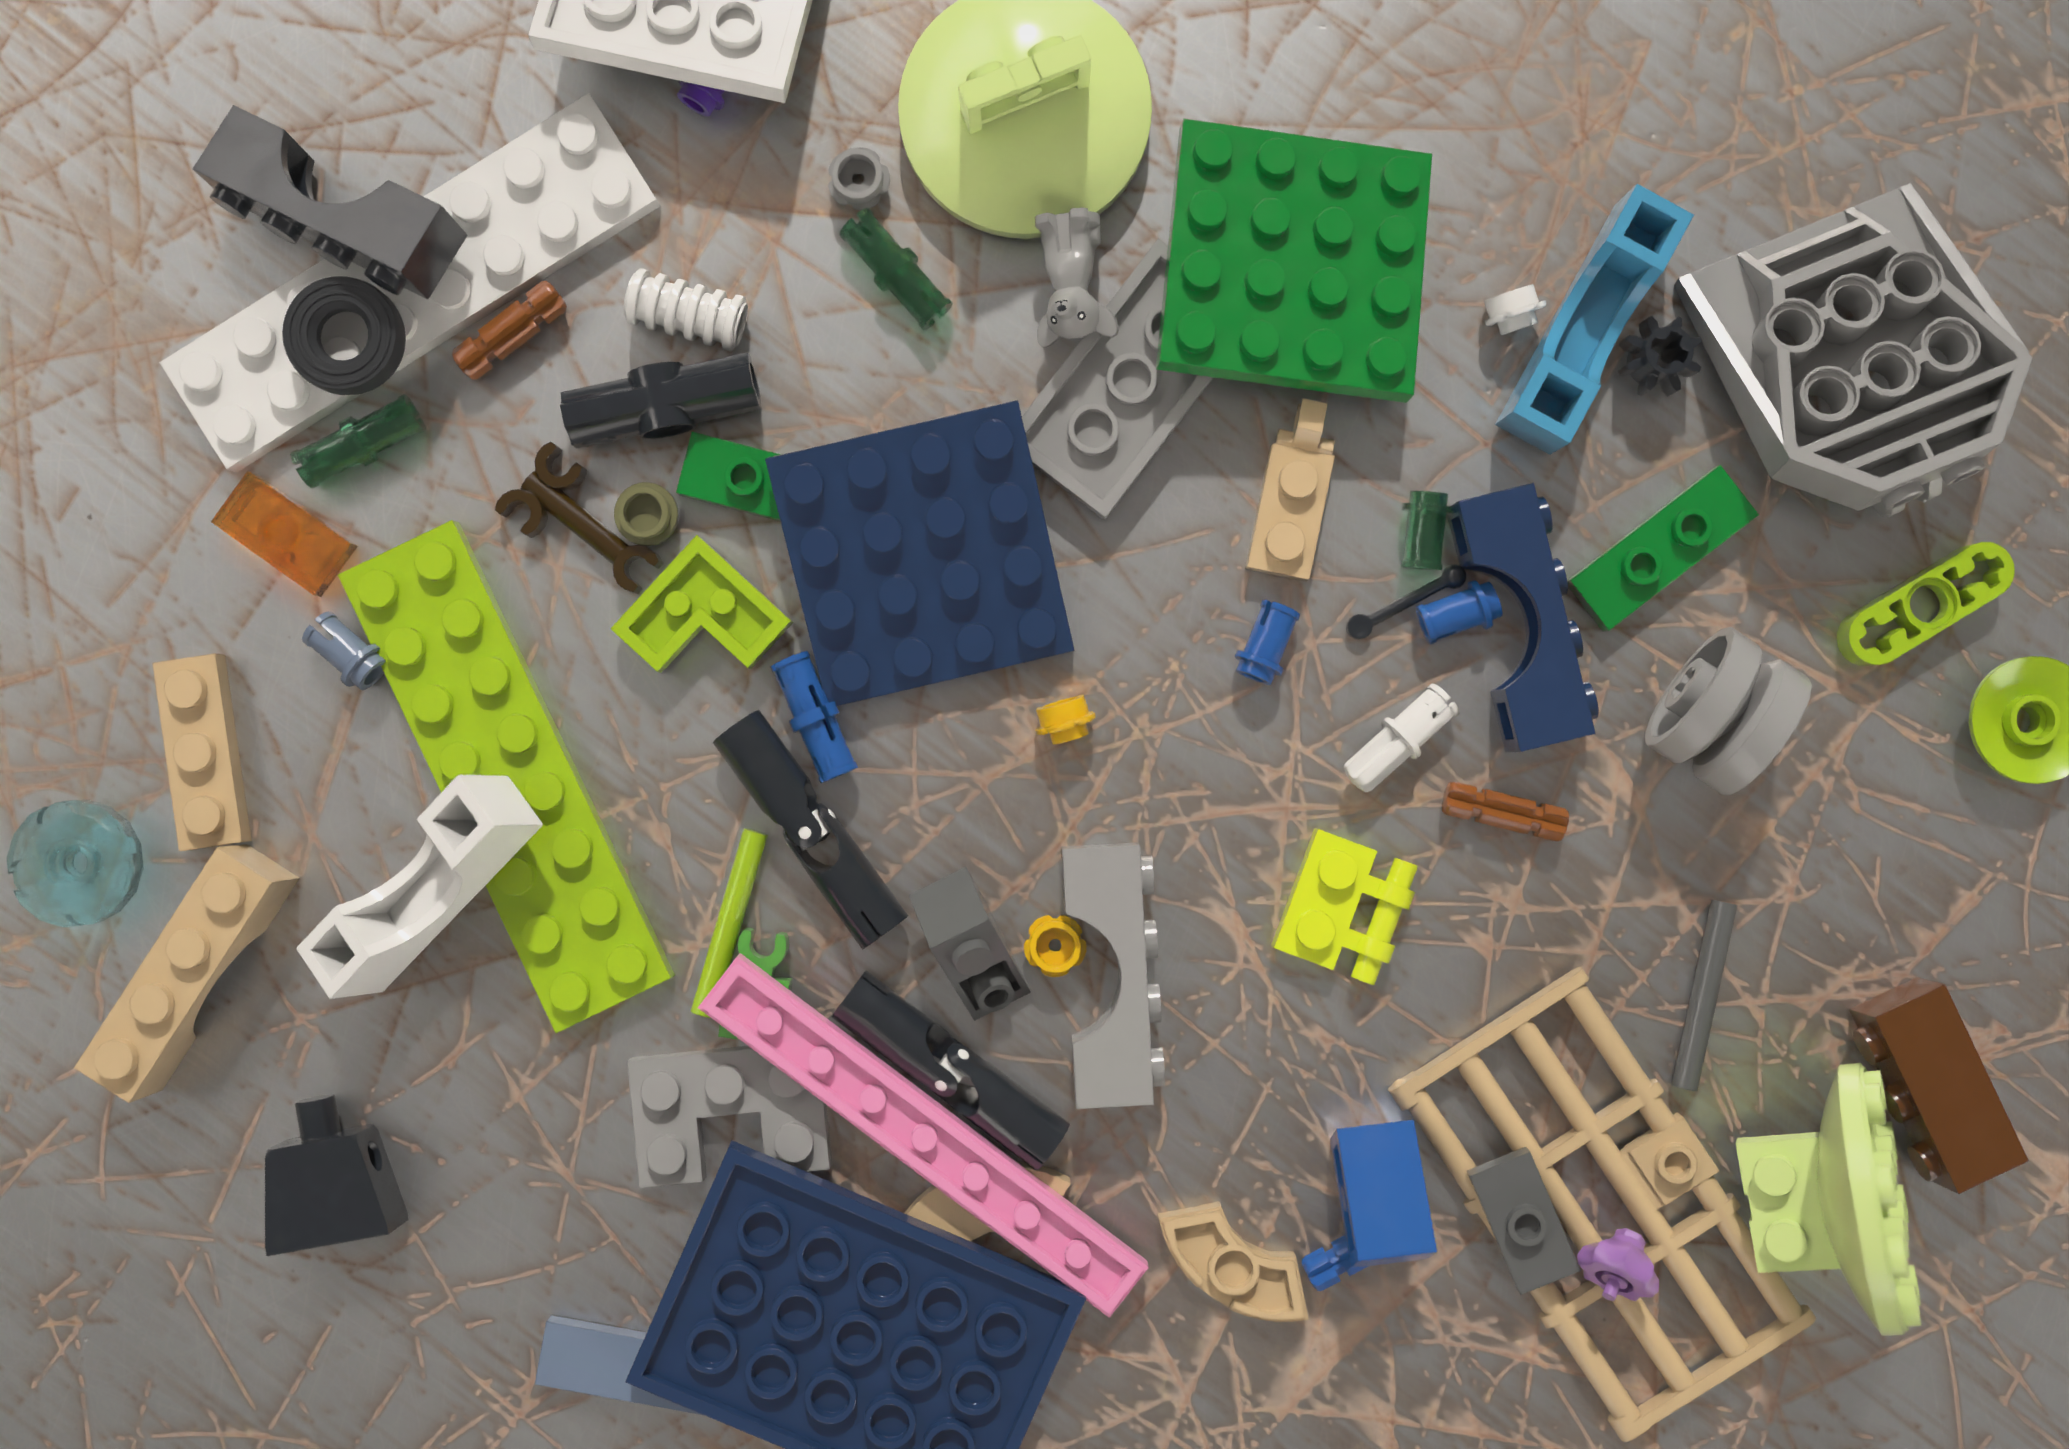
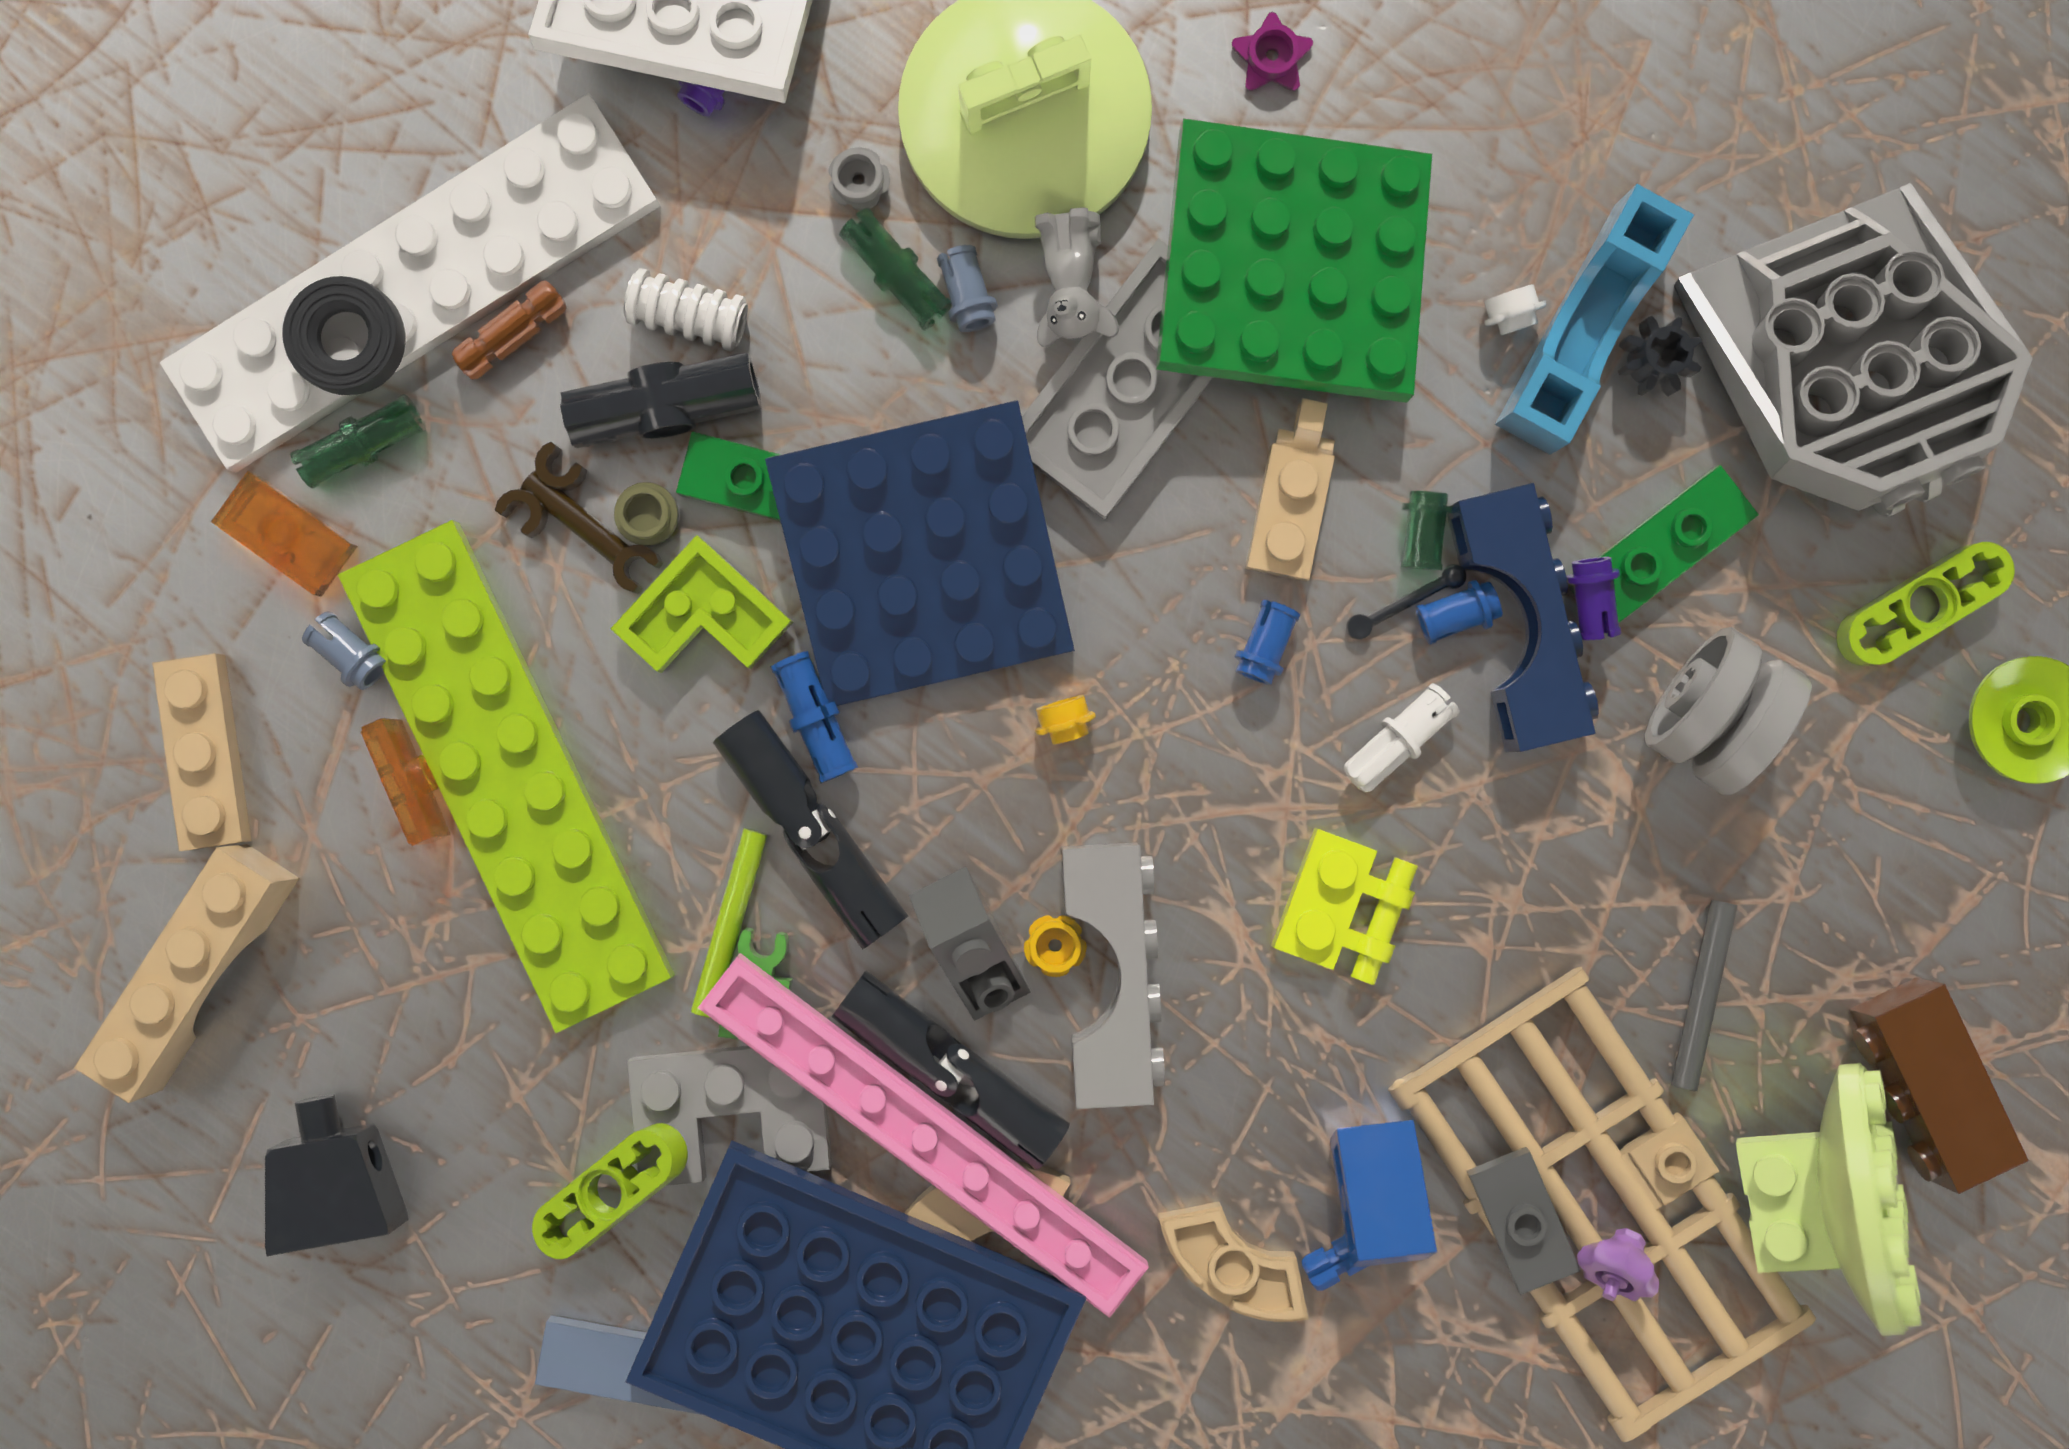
clear light blue plate [7,799,144,927] -> none
arch [193,105,468,300] -> none
white arch [296,775,543,999] -> none
dark orange axle [1442,782,1569,841] -> none
none -> clear orange plate [360,718,451,846]
none -> lime beam [532,1123,688,1259]
none -> sand blue pin [937,245,998,332]
none -> magenta plate [1232,12,1313,91]
none -> dark purple pin [1567,557,1621,640]

